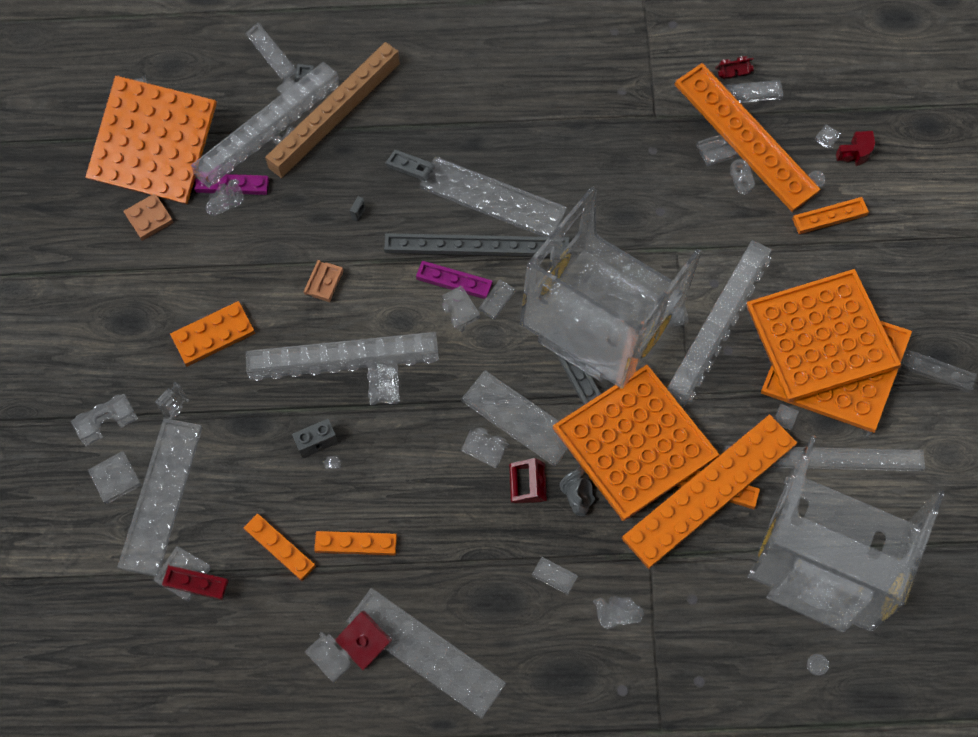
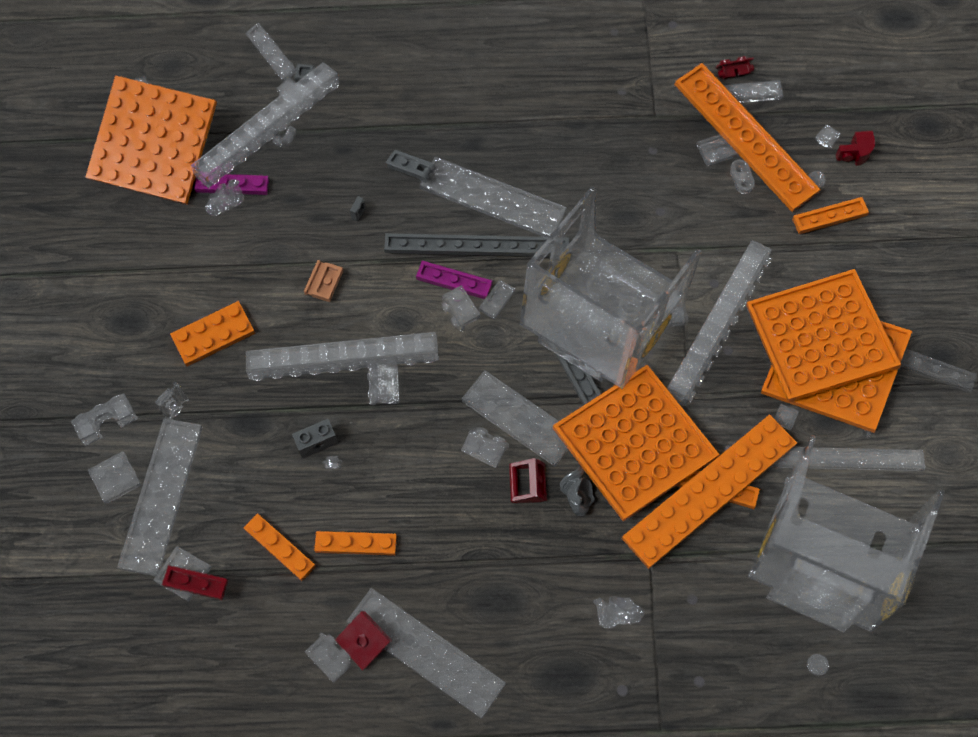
nougat plate [123,194,174,241] -> none
medium nougat brick [265,42,400,178] -> none
clear plate [532,557,578,595] -> none

